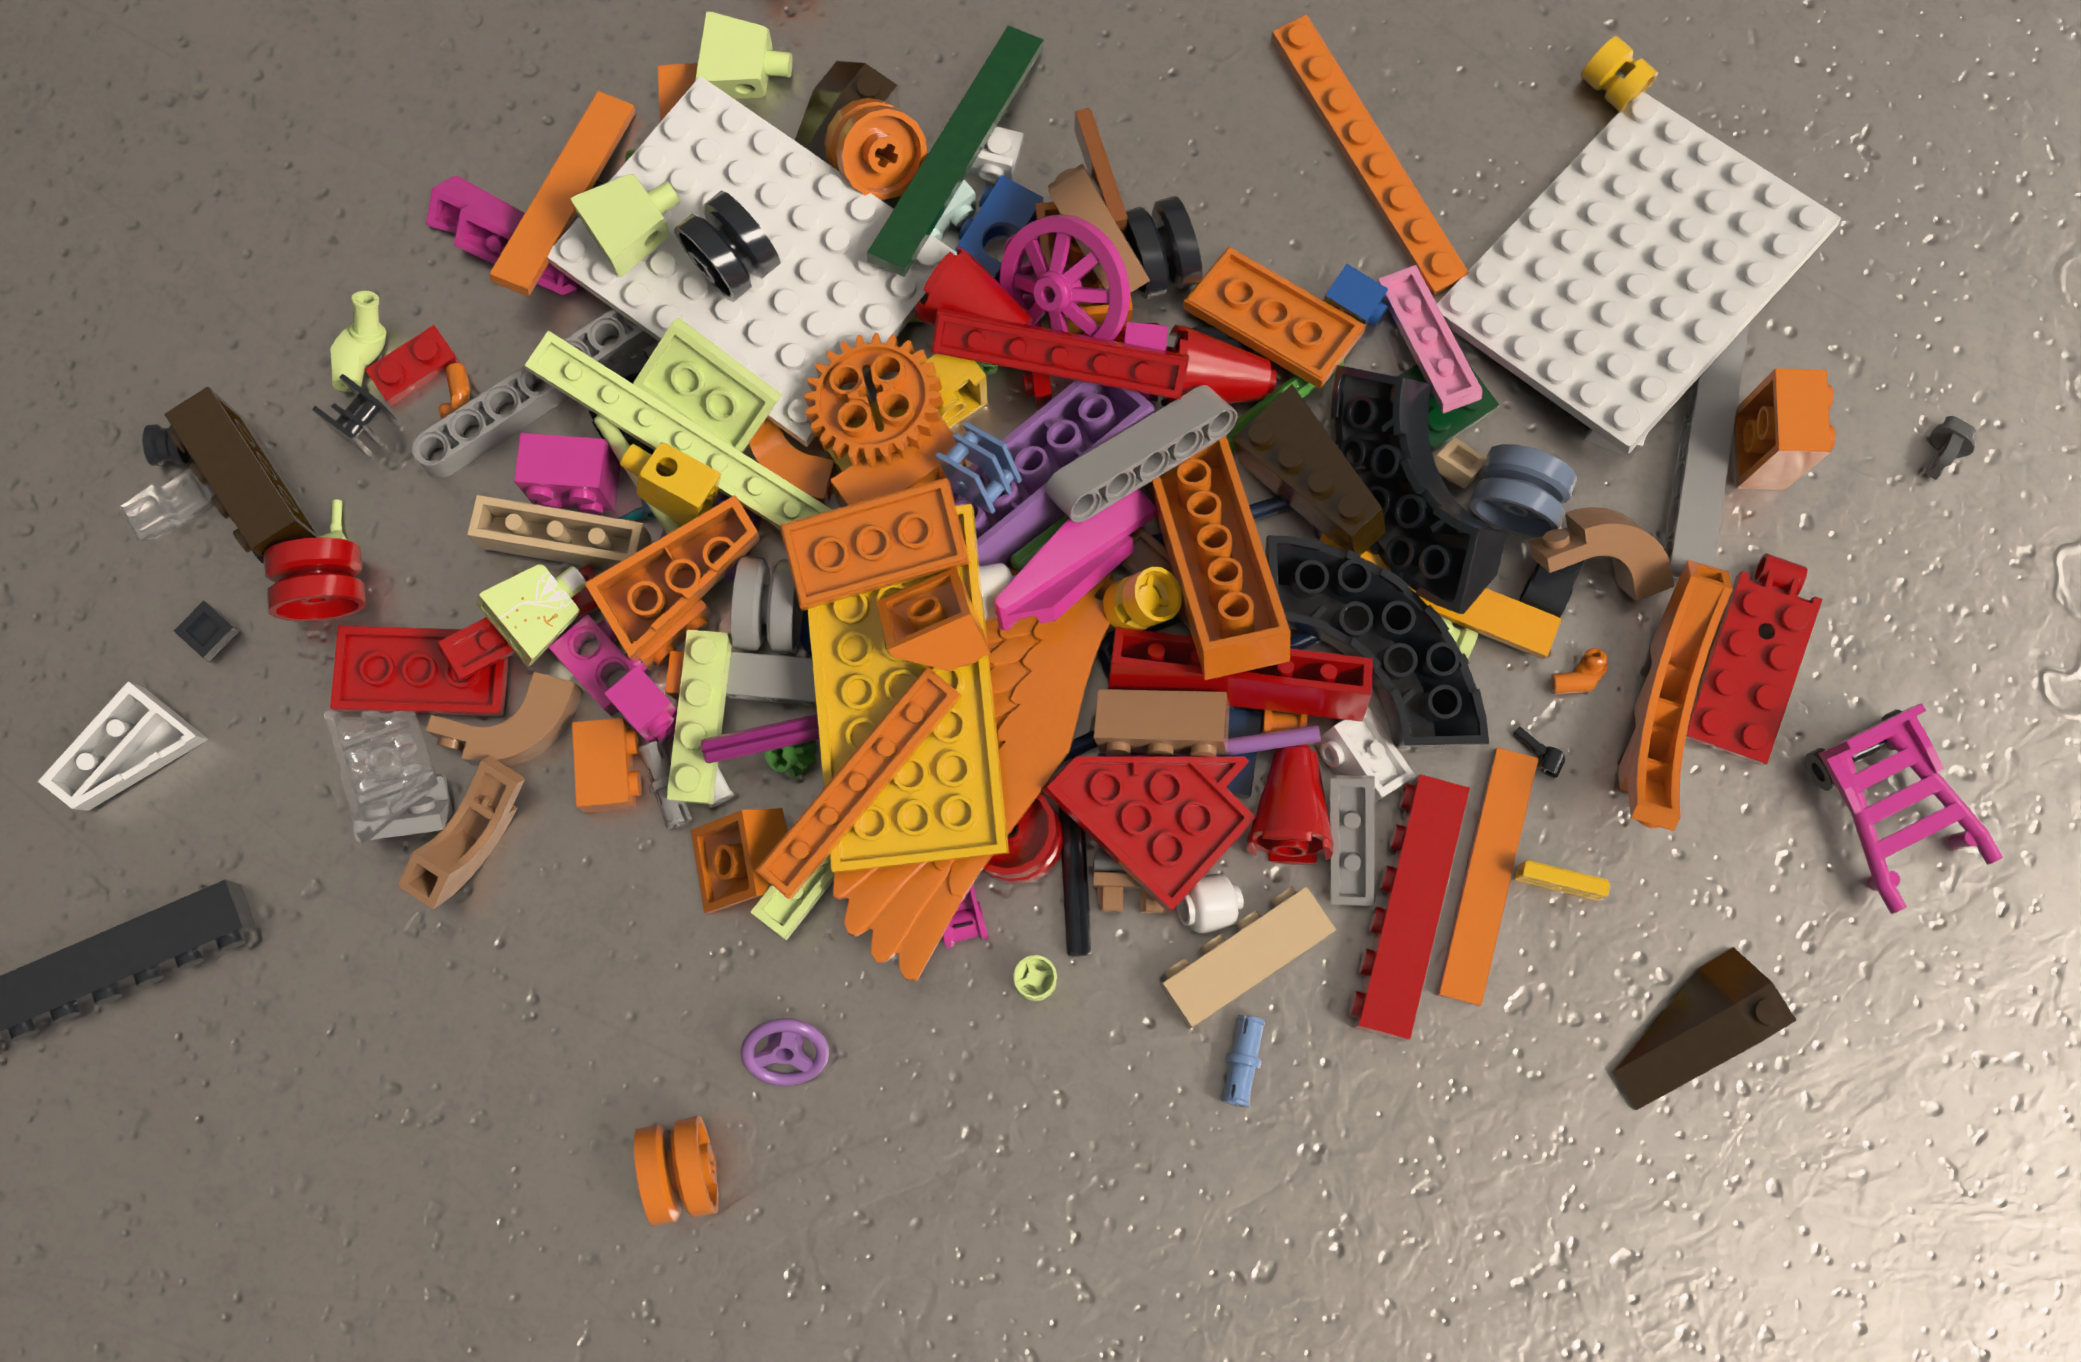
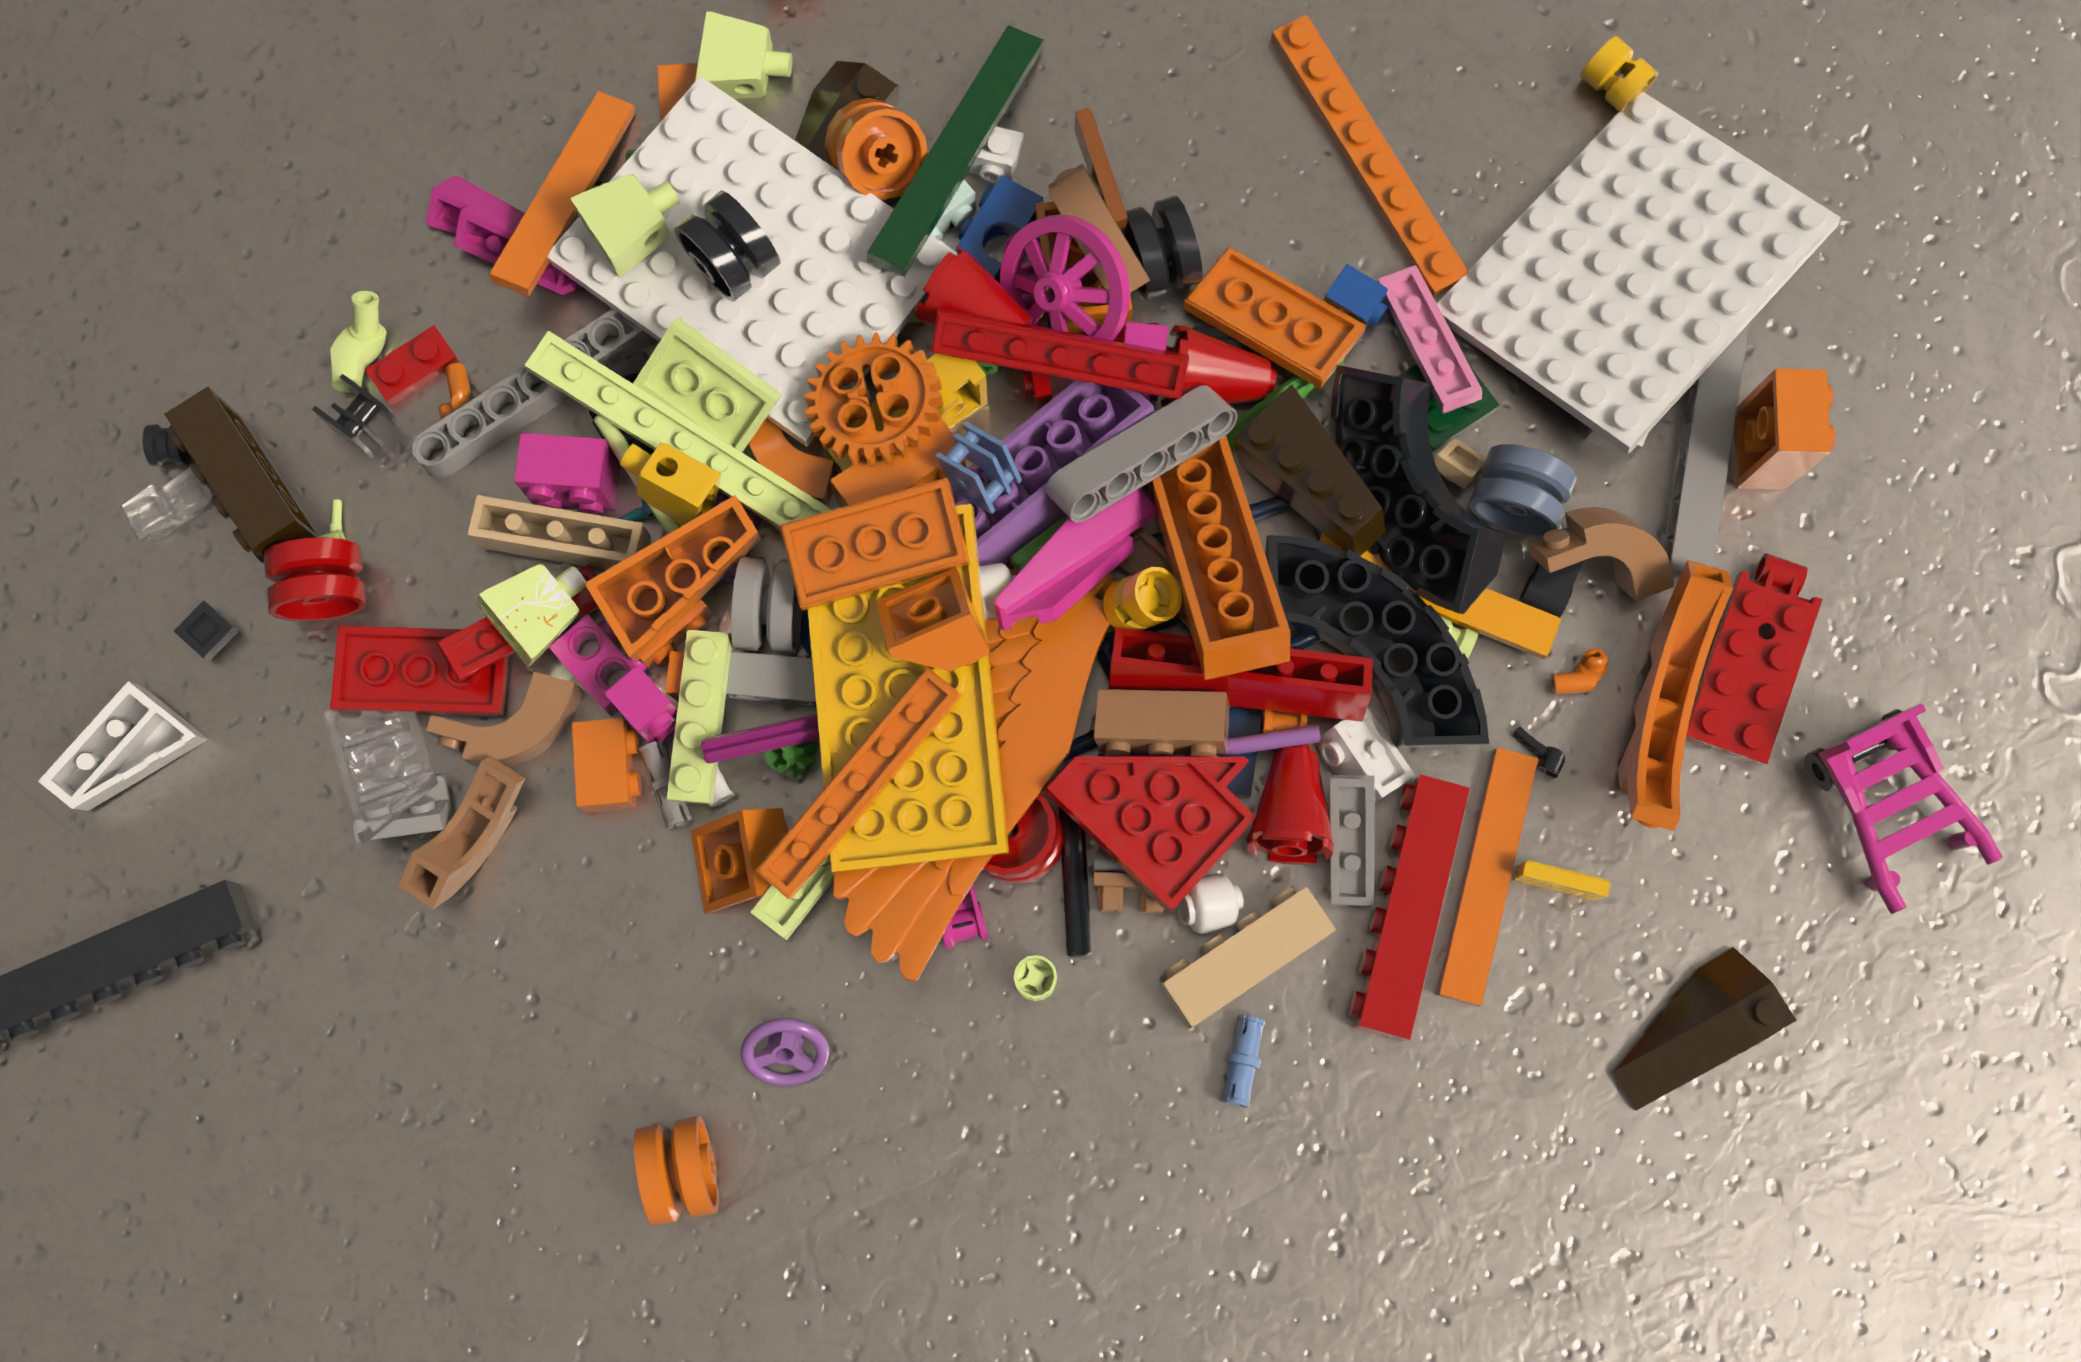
dark grey piece [1925,416,1976,480] -> none

